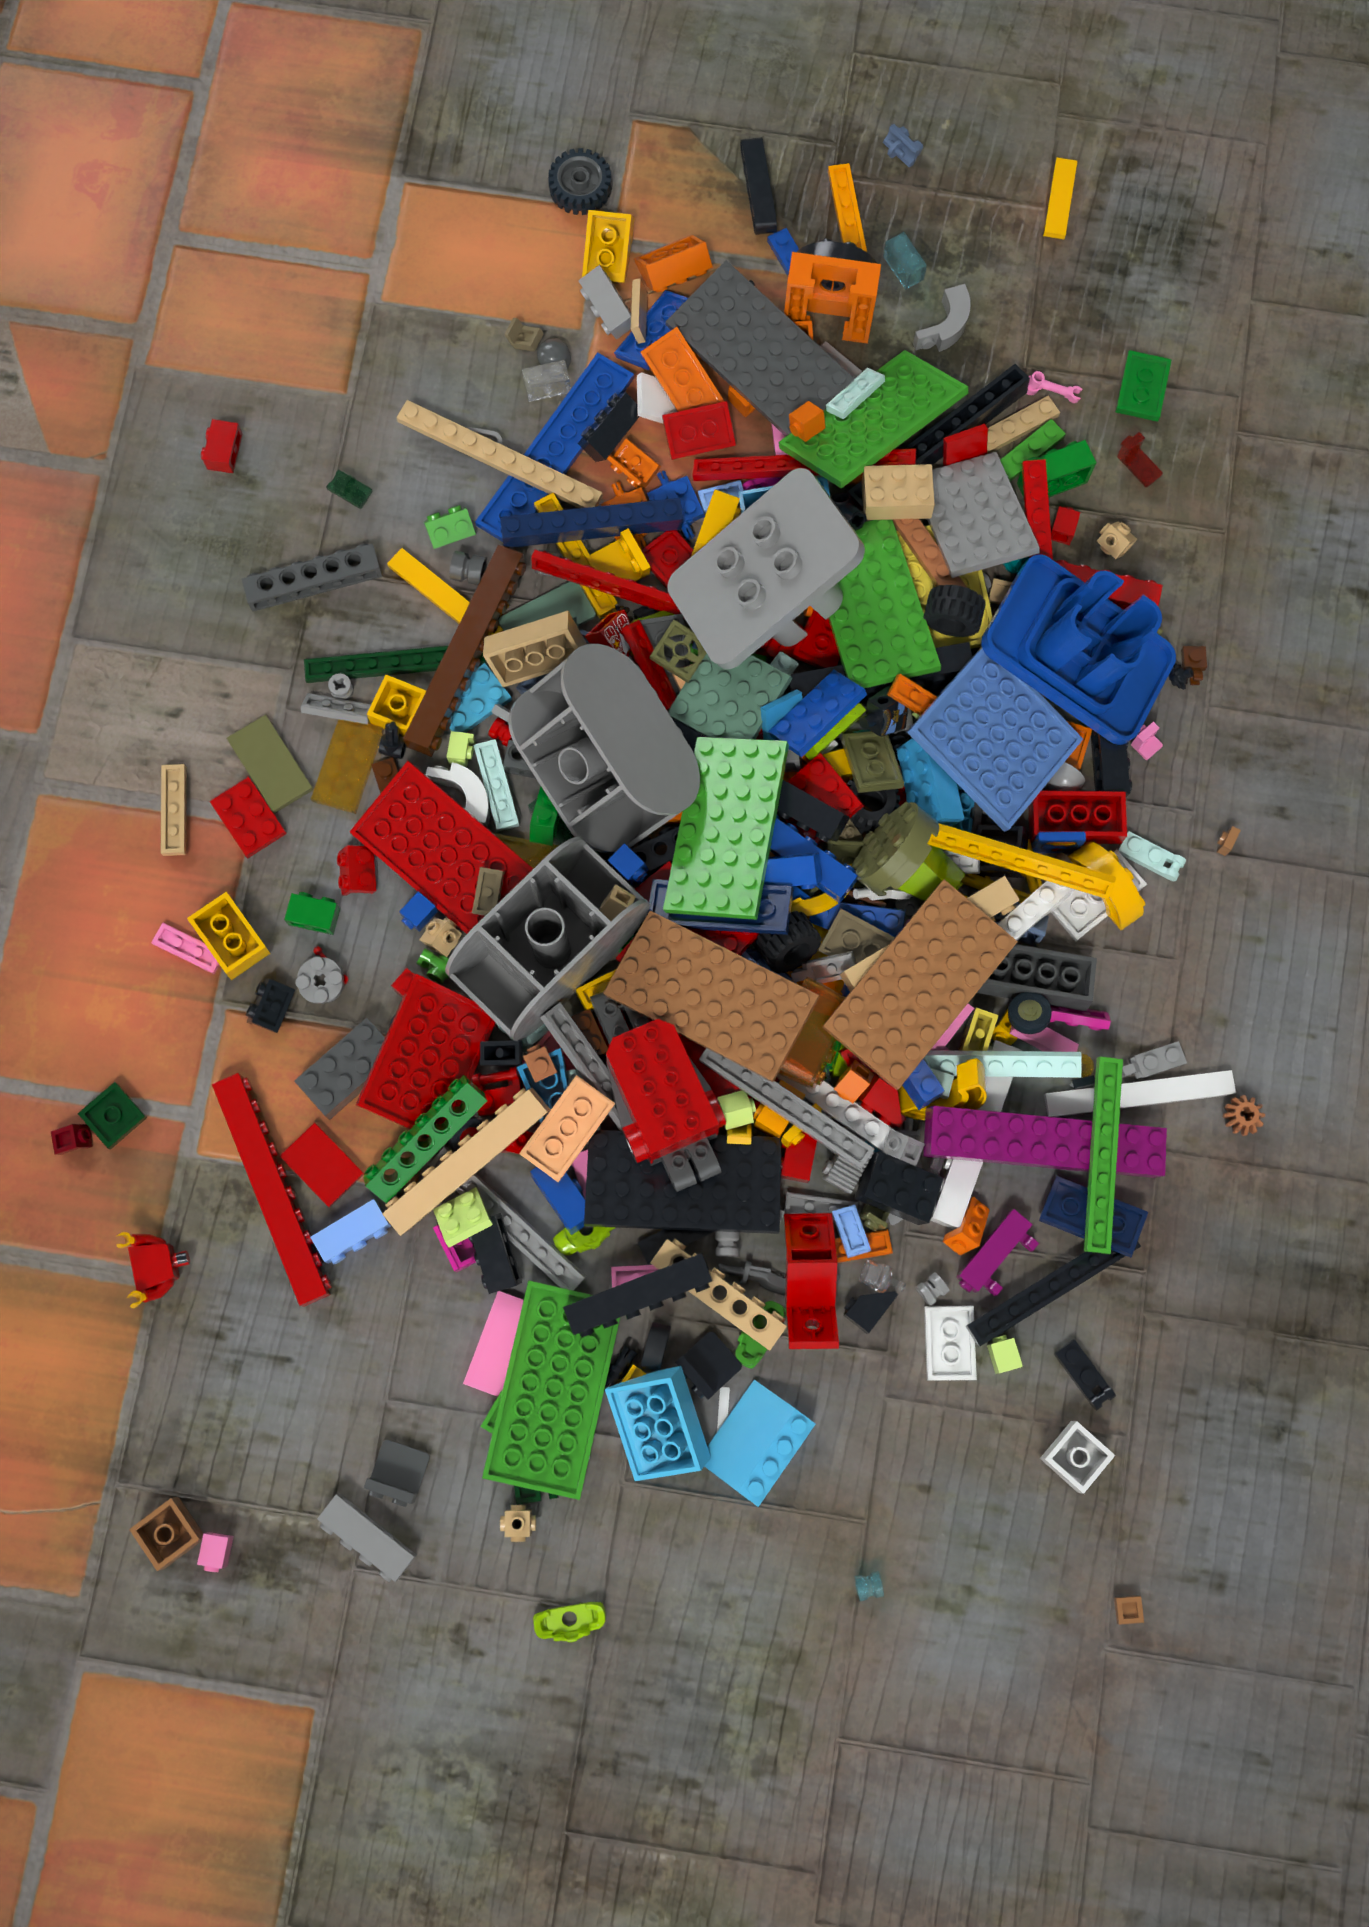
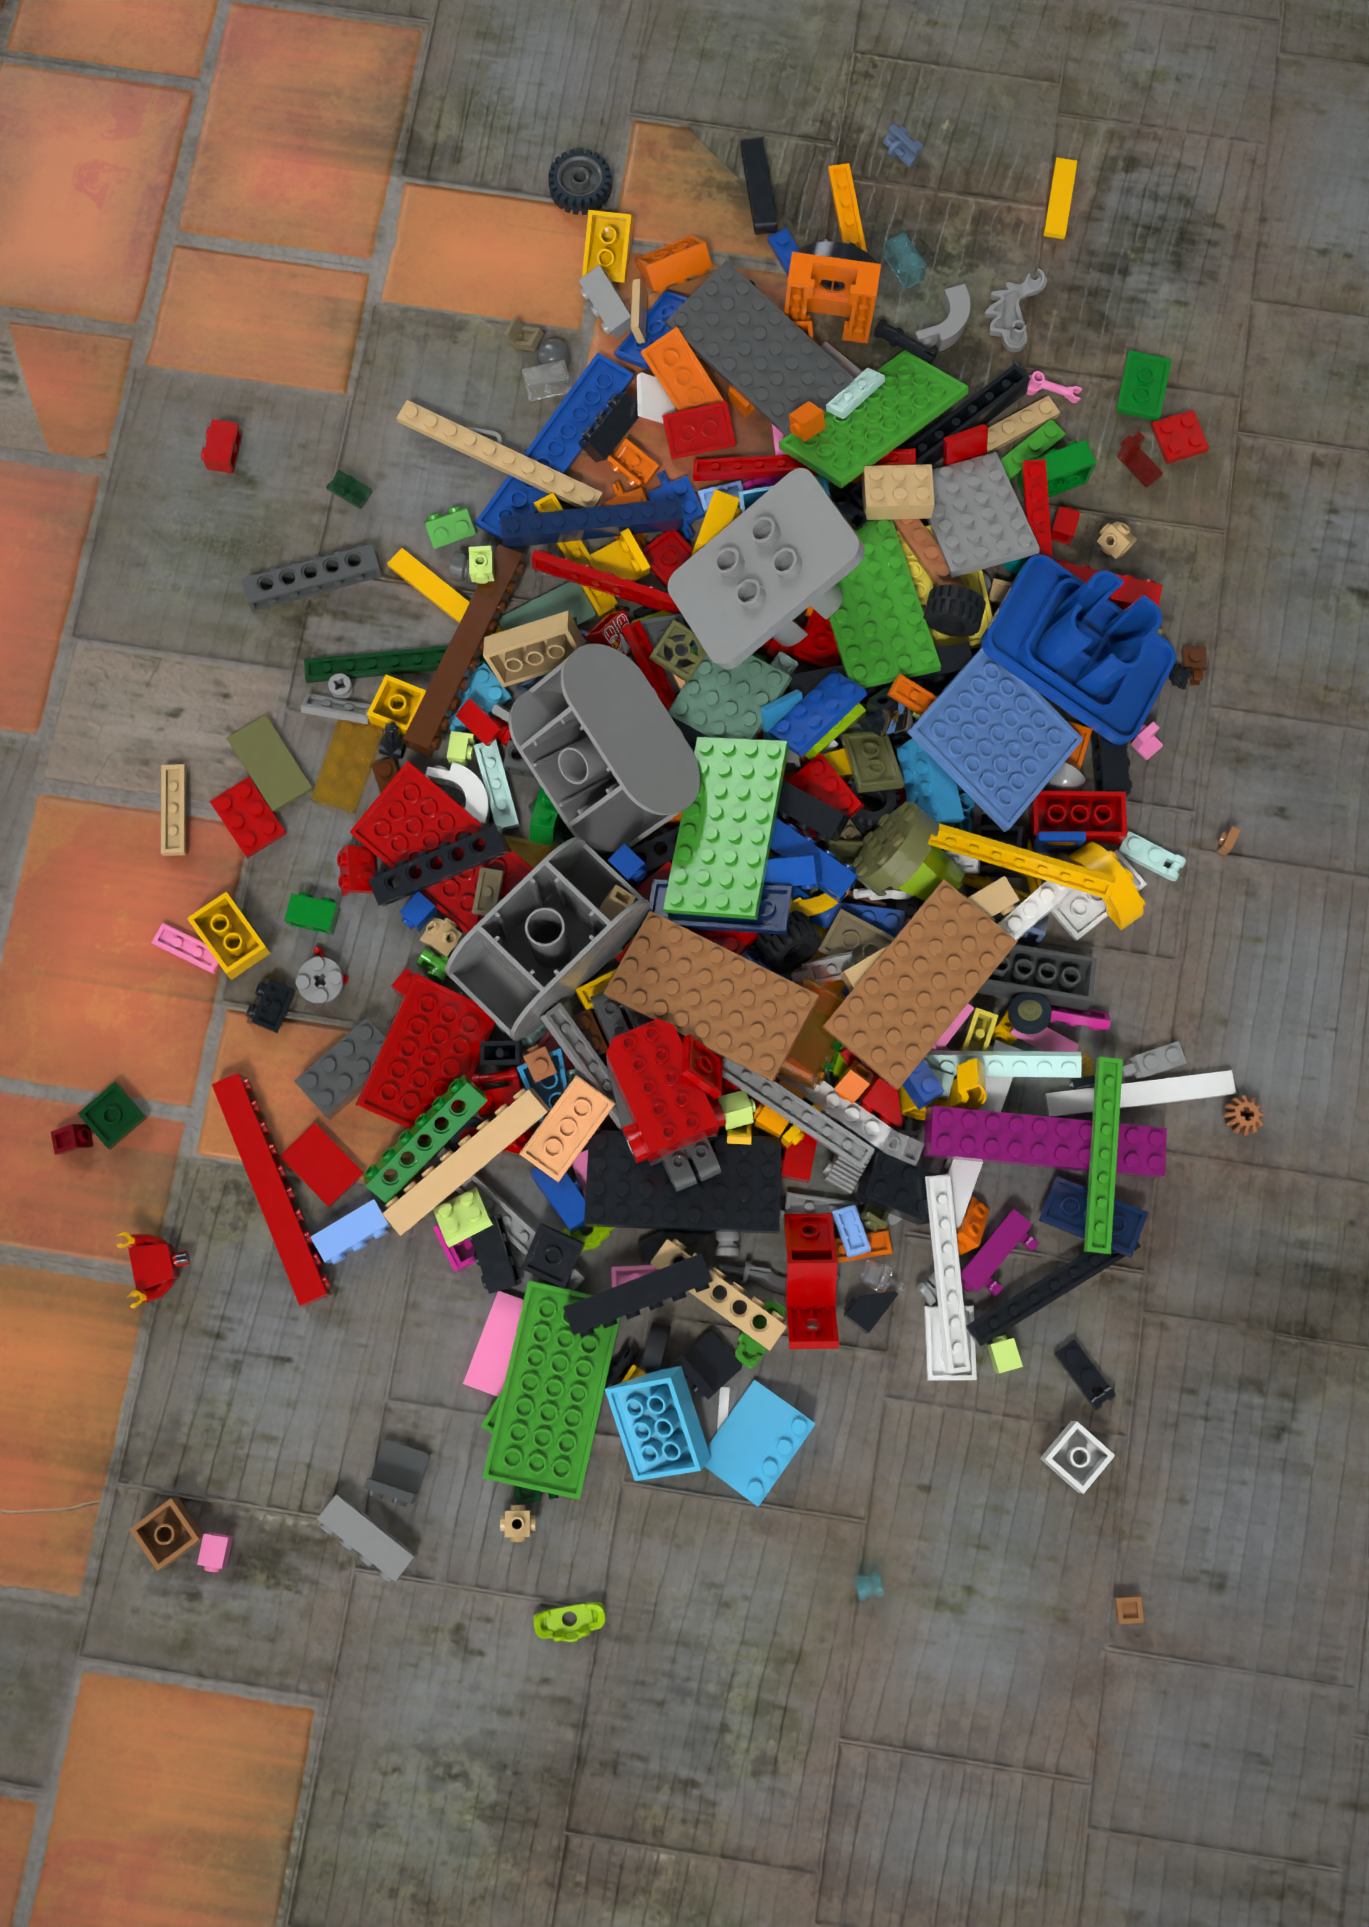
none -> black brick [368,823,511,906]
none -> red tile [455,698,503,746]
none -> yellowish green brick [469,546,495,584]
none -> black plate [521,1223,585,1289]
none -> red tile [681,1034,723,1099]
none -> black pin [874,319,937,364]
none -> white tile [925,1174,971,1374]
none -> light grey animal [984,268,1047,352]
none -> red plate [1151,410,1209,464]

